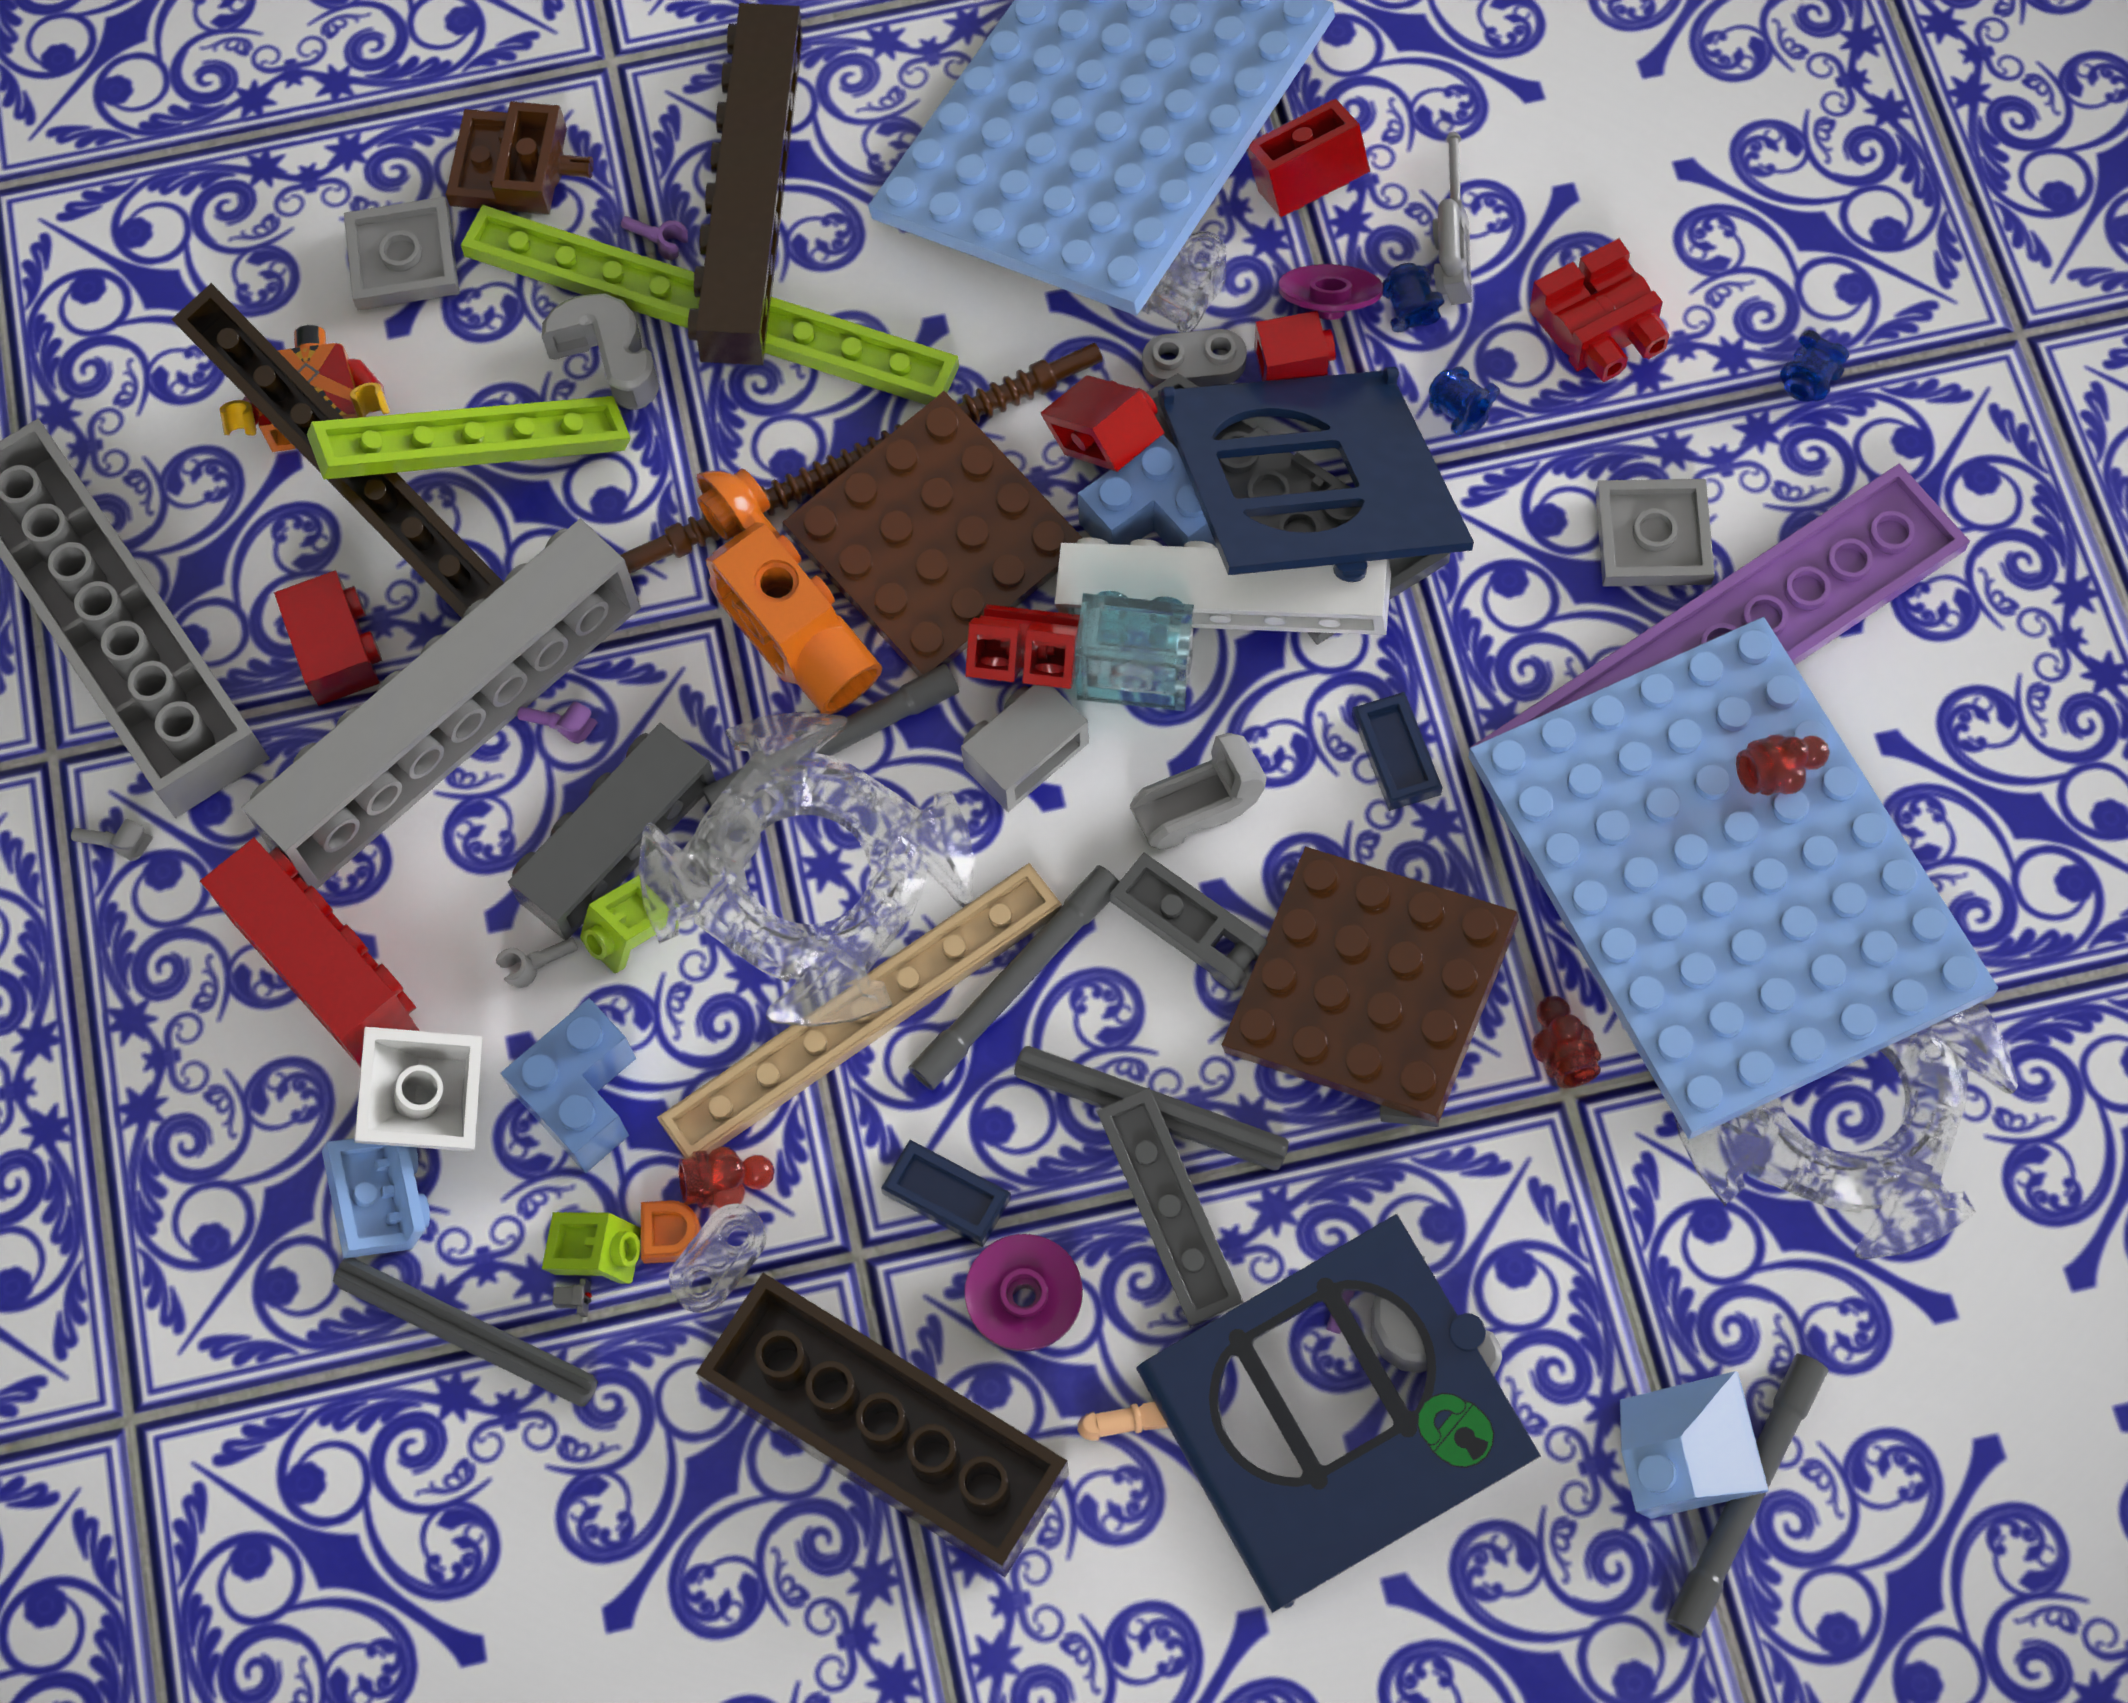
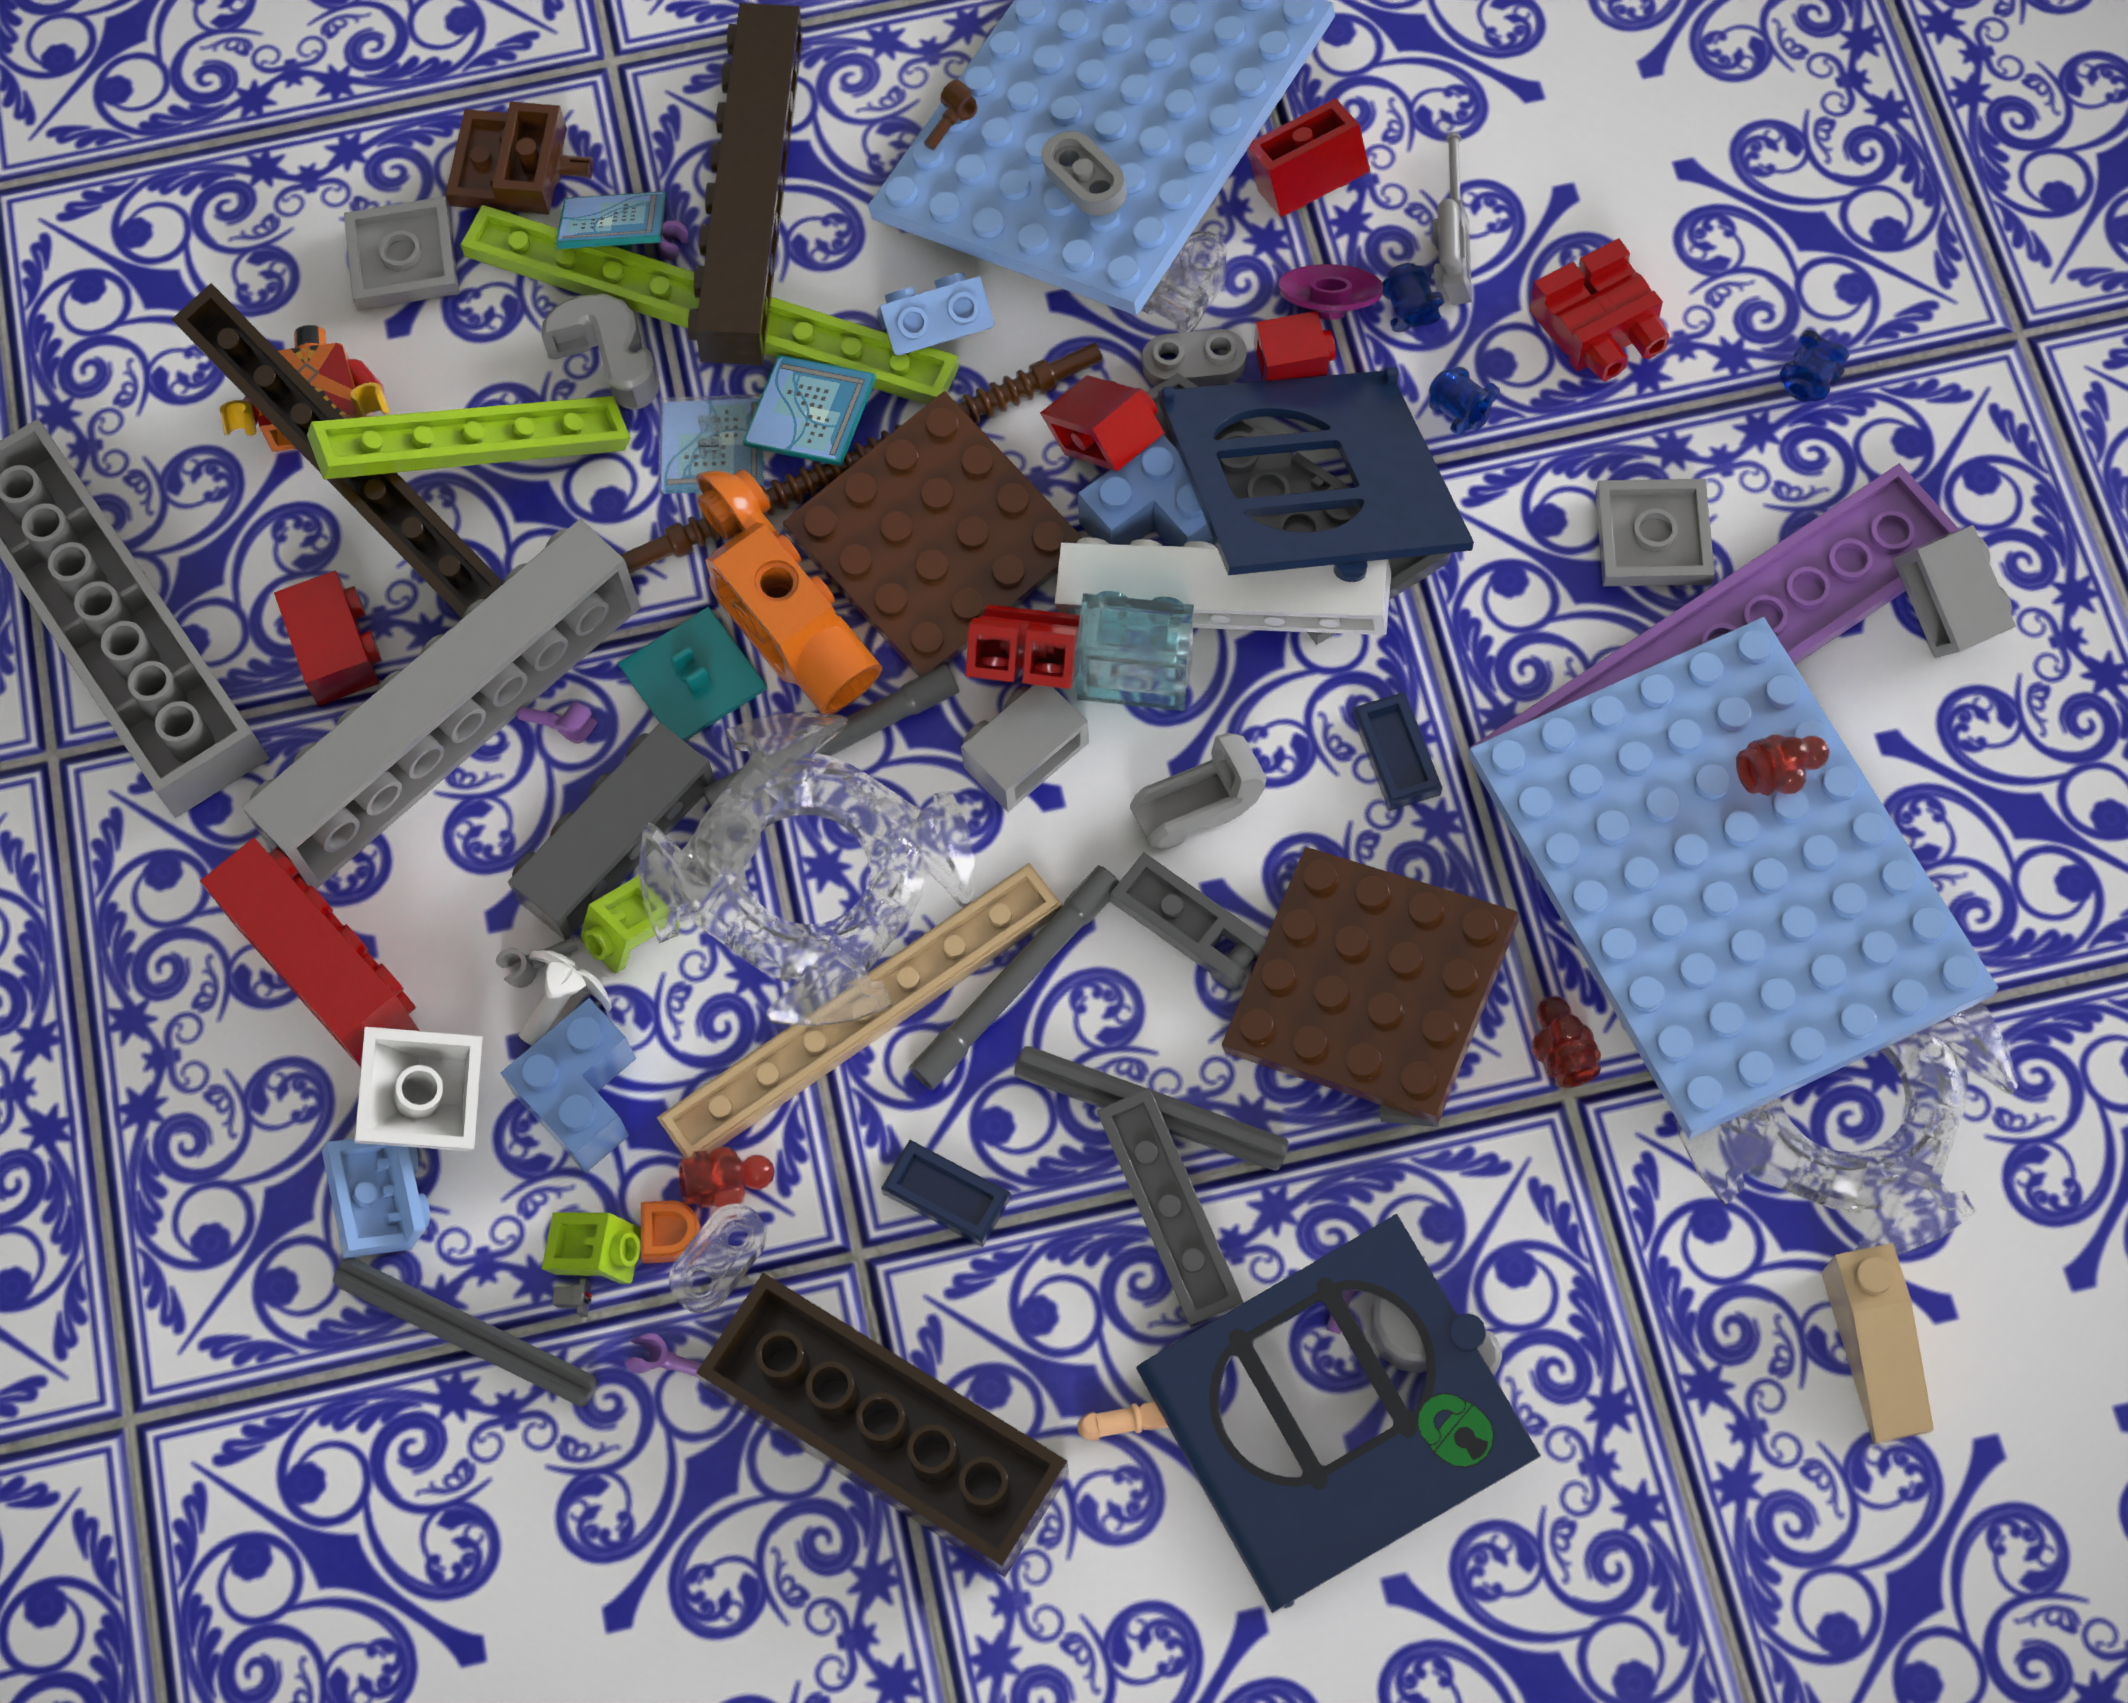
light grey hand [71,819,153,861] -> none
magenta dish [965,1234,1083,1351] -> none
light blue slope [1620,1371,1769,1519] -> none
dark grey piece [1666,1354,1829,1638] -> none
none -> white plant [518,950,612,1046]
none -> piece [556,191,667,250]
none -> teal piece [618,607,767,741]
none -> medium lavender hand [624,1333,702,1377]
none -> clear piece [658,394,765,494]
none -> piece [742,355,876,466]
none -> light blue bracket [876,272,994,356]
none -> reddish brown hand [924,80,977,150]
none -> light grey plate [1042,131,1127,216]
none -> tan slope [1821,1243,1934,1445]
none -> light grey brick [1893,525,2016,658]

